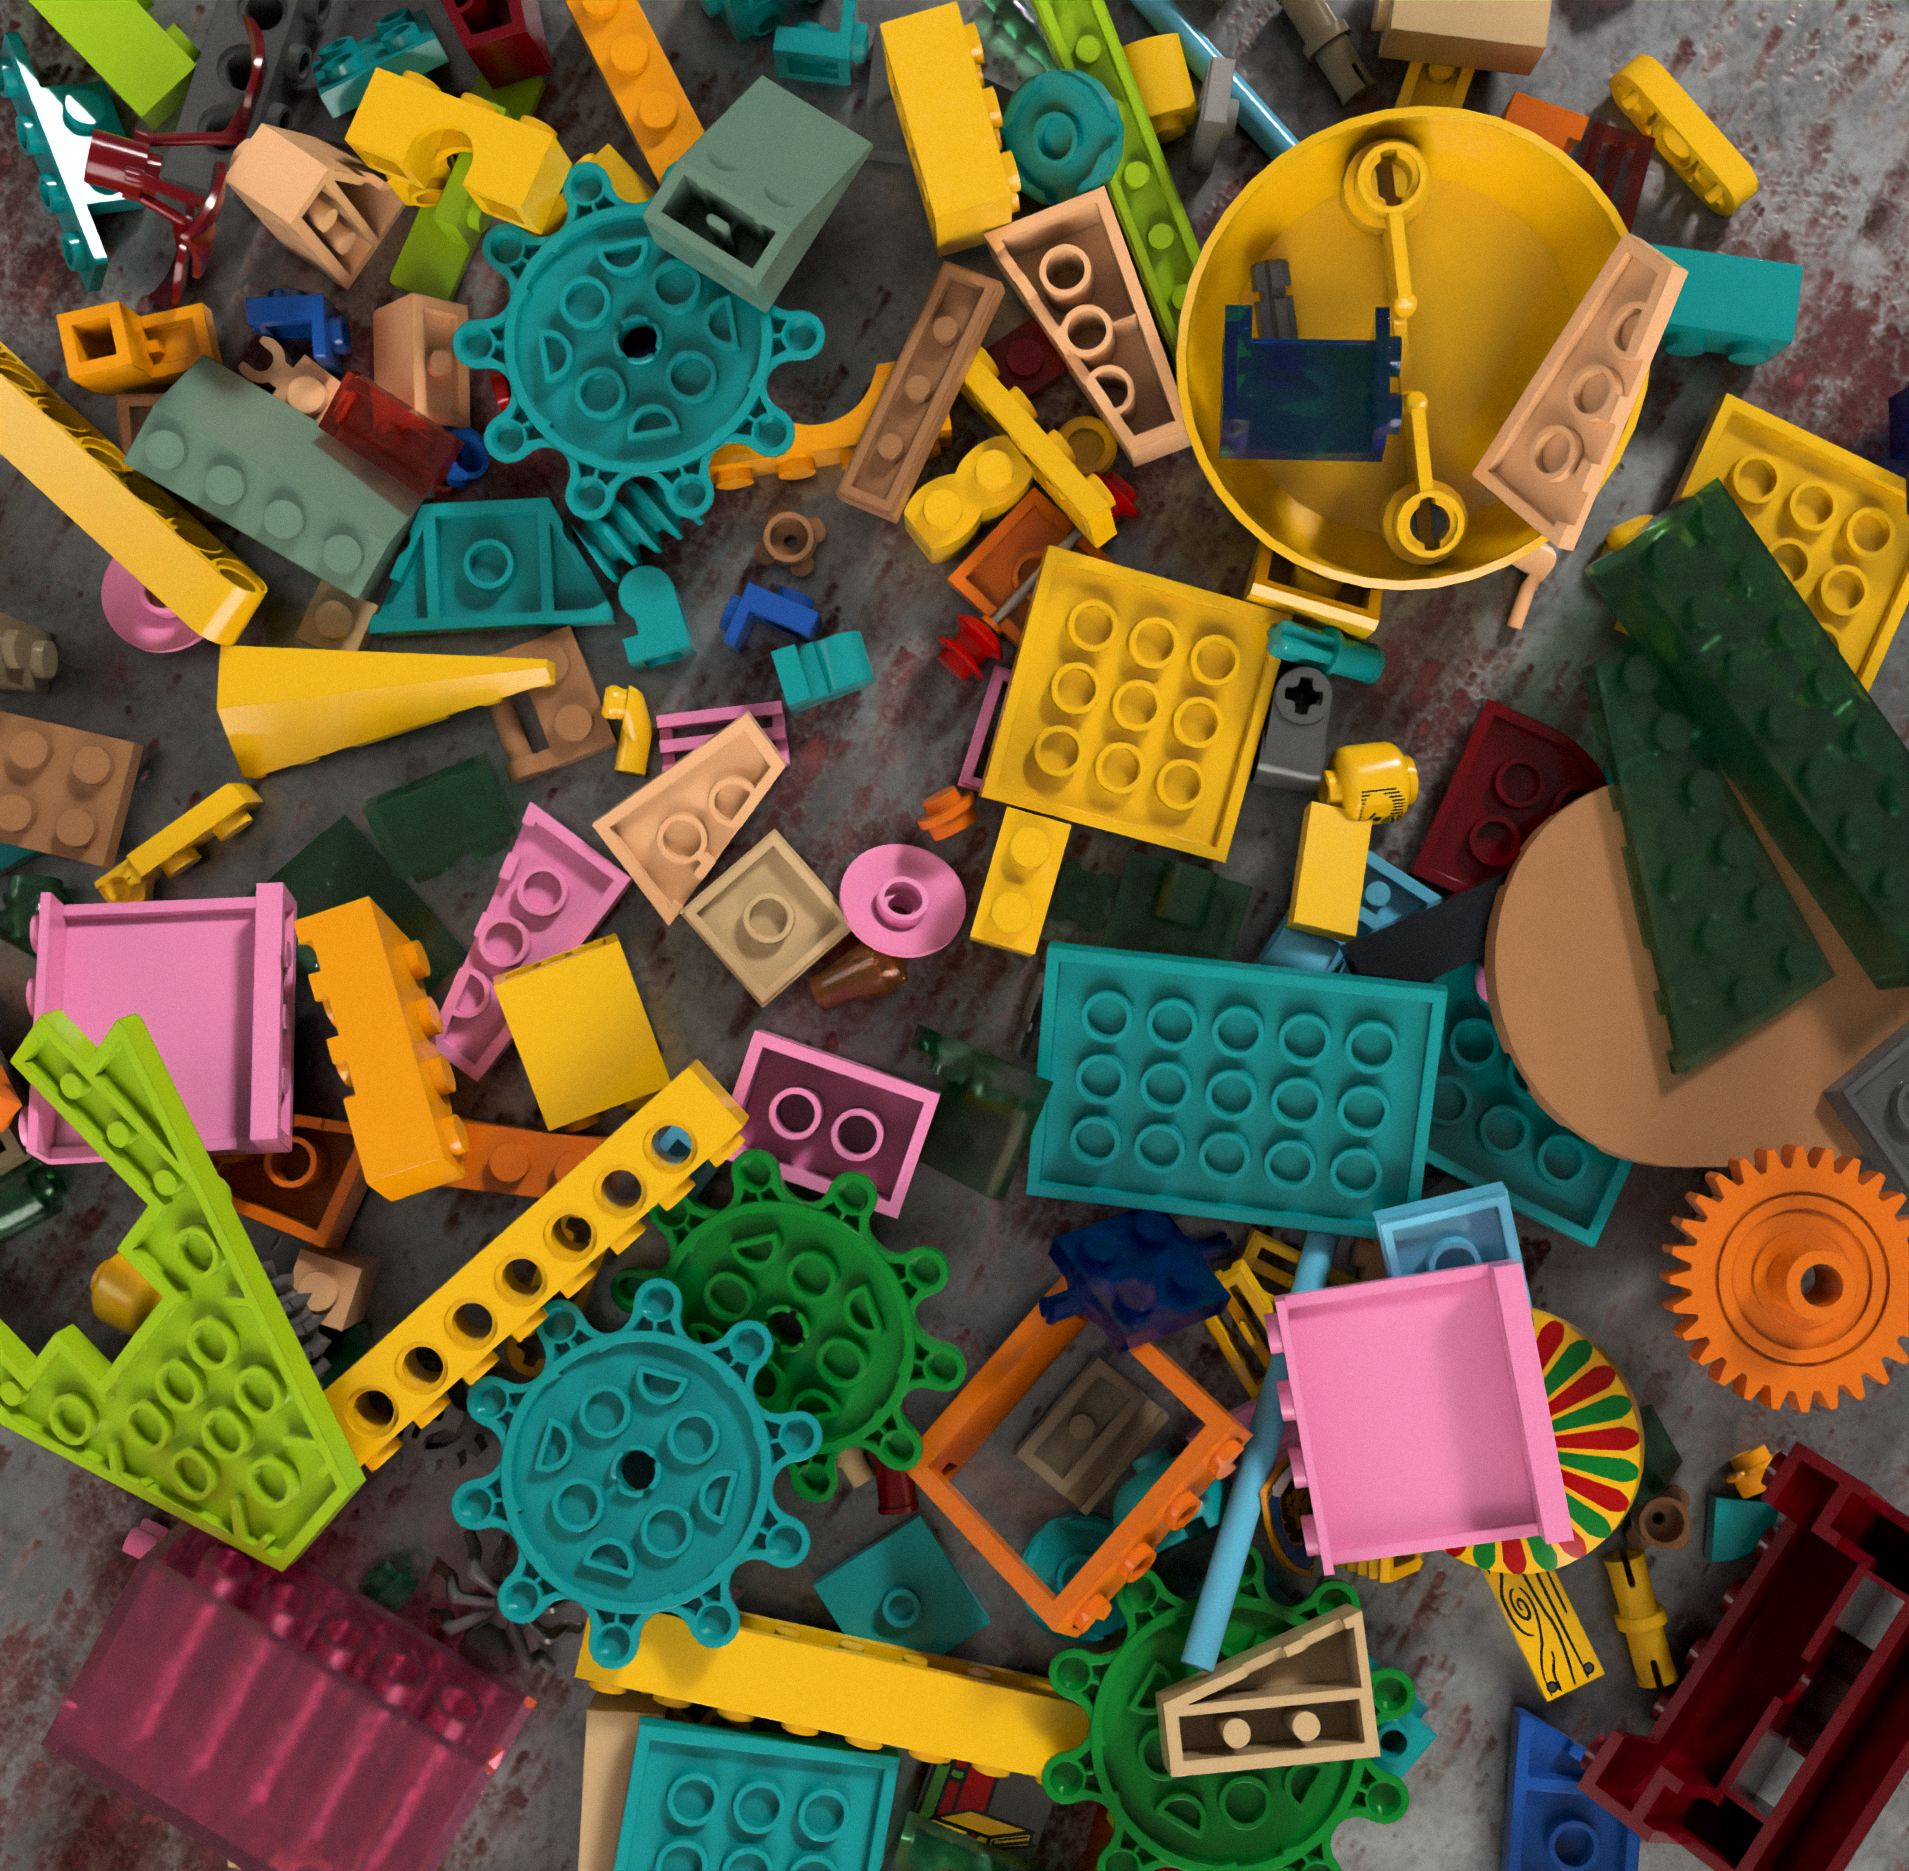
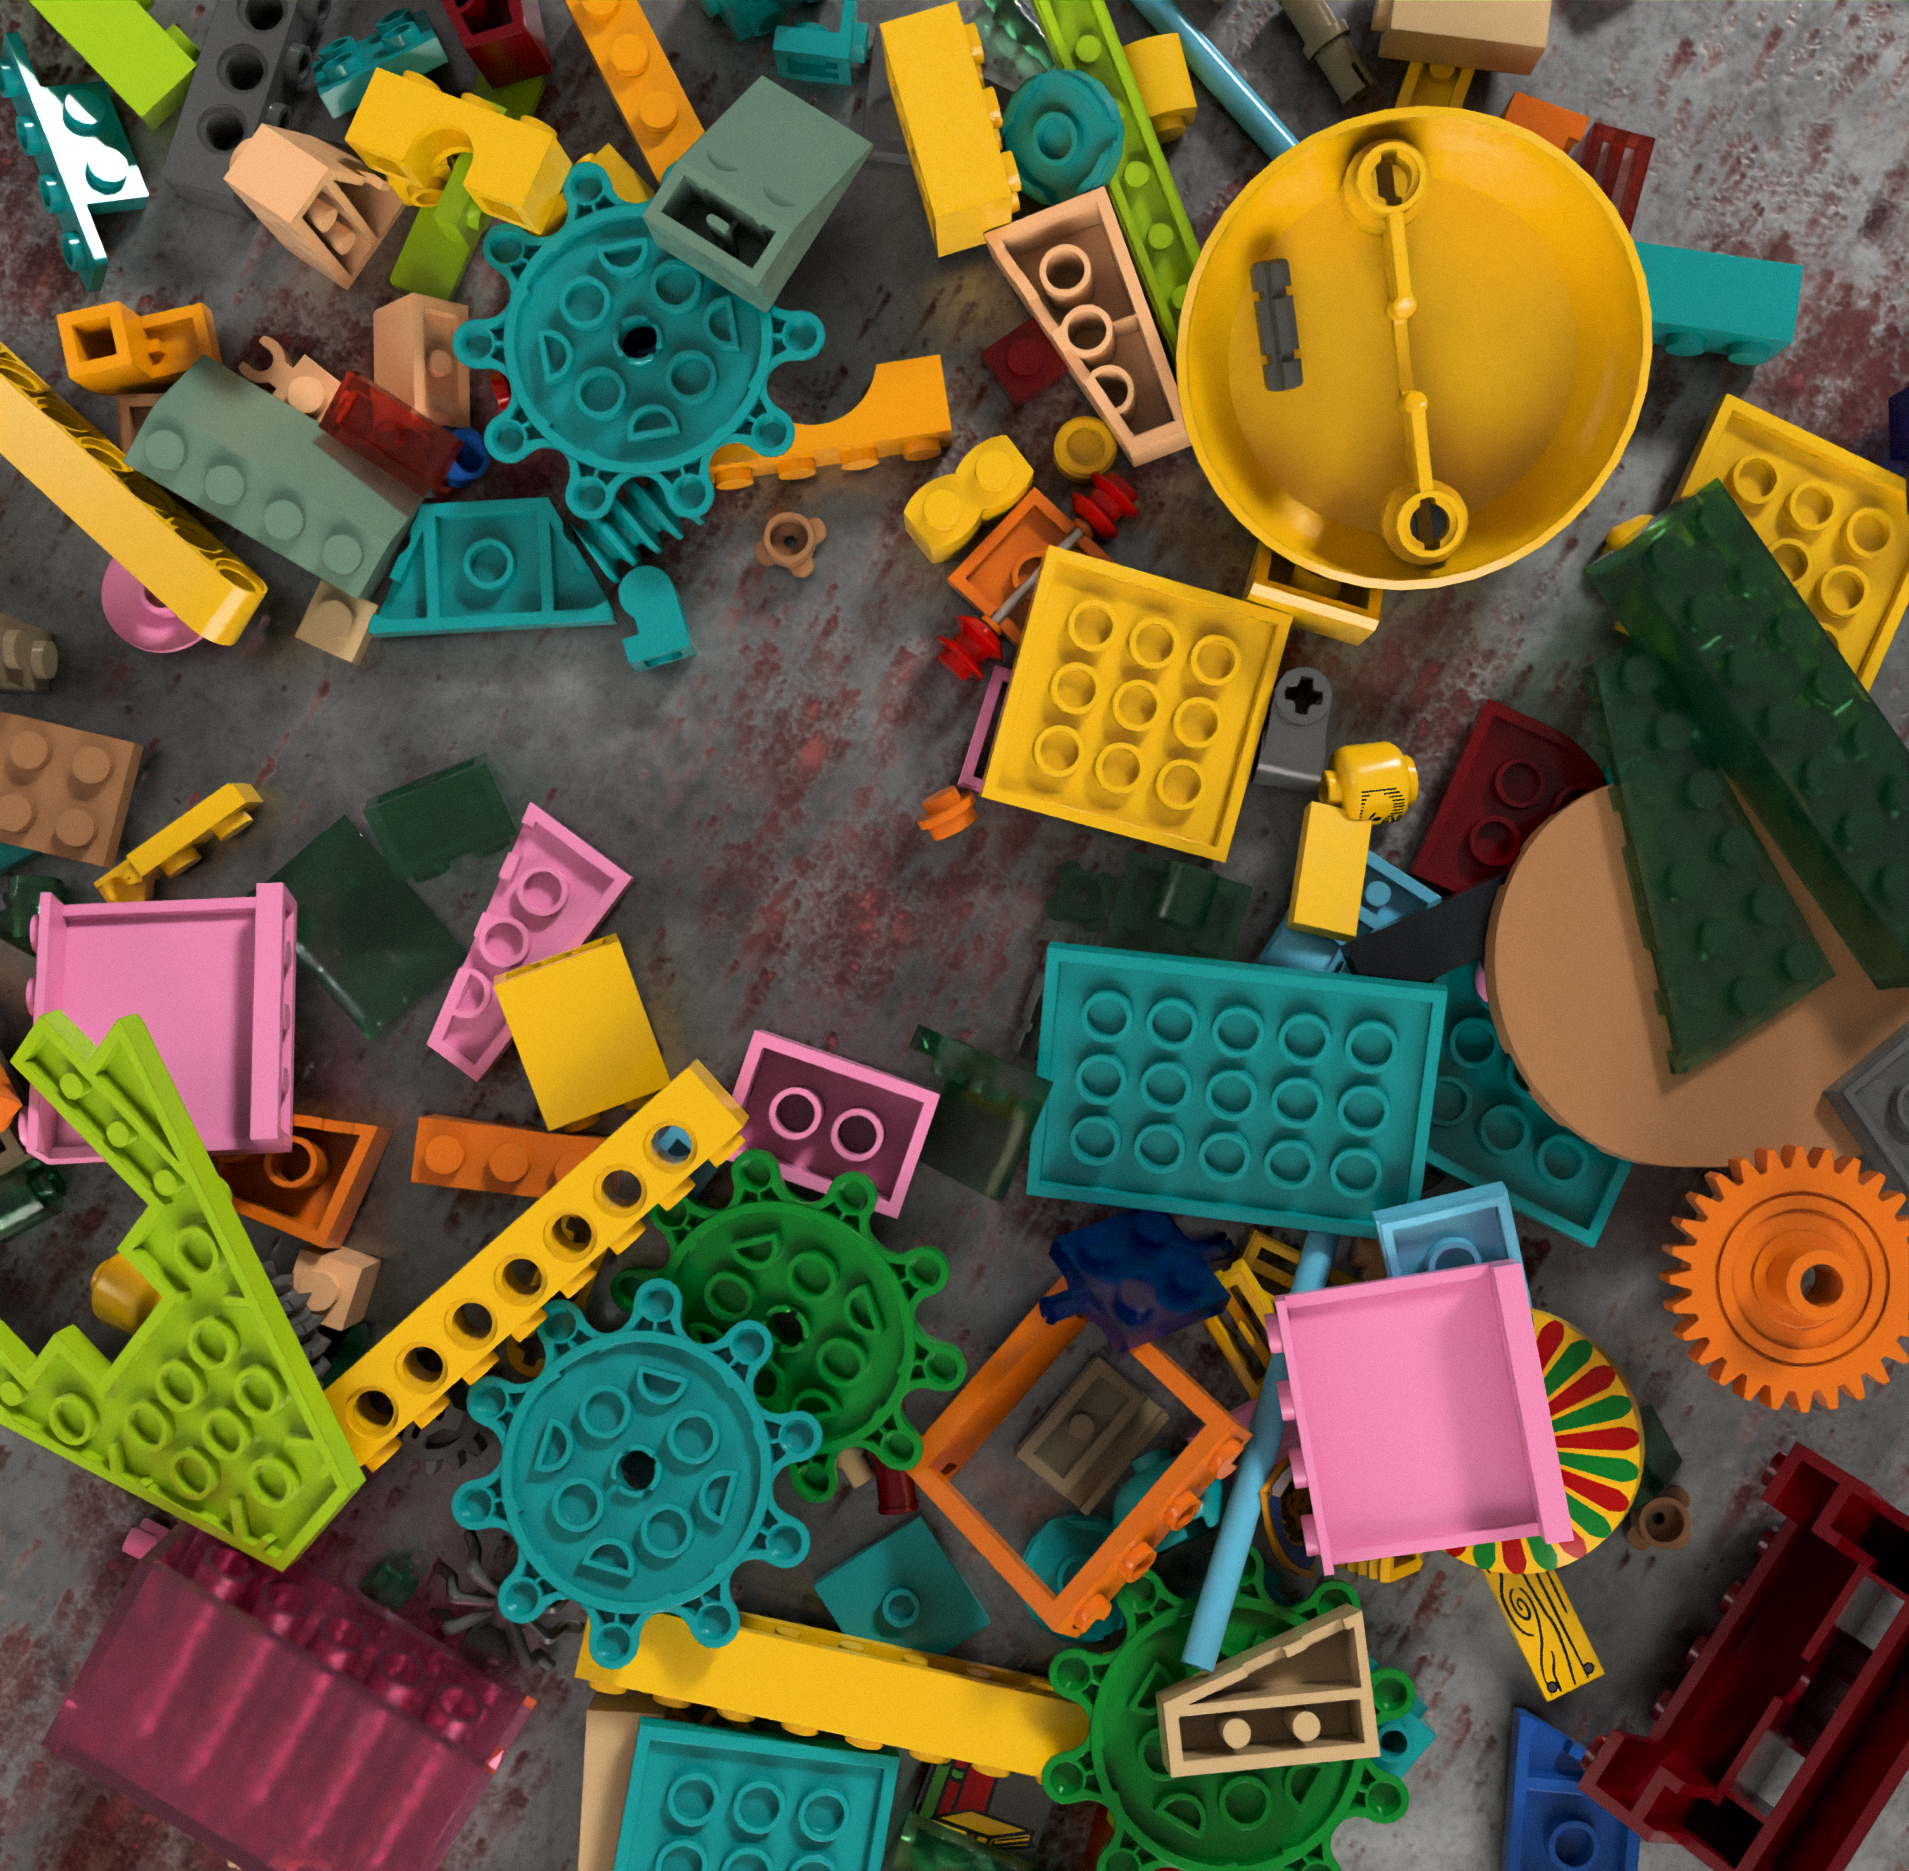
dark red plant [84,15,266,310] -> none
yellow wedge [216,645,556,779] -> none
blue bracket [246,288,352,375] -> none
light orange wedge [293,896,469,1202] -> none
medium nougat plate [485,625,618,785] -> none
light nougat wing [592,710,787,926] -> none
yellow arm [601,685,653,777] -> none
bright pink tile [656,700,791,772] -> none
tan plate [679,829,852,1008] -> none
blue bracket [719,582,823,655] -> none
teal leg [771,630,876,714] -> none
clear orange cone [809,941,908,1011] -> none
medium nougat tile [835,260,1006,524] -> none
bright pink dish [839,844,966,958] -> none
yellow plate [959,345,1117,549] -> none
yellow brick [969,806,1072,958] -> none
light grey plate [1187,56,1240,174] -> none
panel [1219,305,1402,462] -> none
teal axle [1266,619,1385,685] -> none
light nougat wing [1472,232,1688,551] -> none
light nougat hand [1506,543,1557,630] -> none
yellow pin [1603,1548,1679,1688] -> none
yellow beam [1609,54,1758,217] -> none
teal tile [1704,1493,1779,1562] -> none
light orange plate [1726,1444,1778,1499] -> none

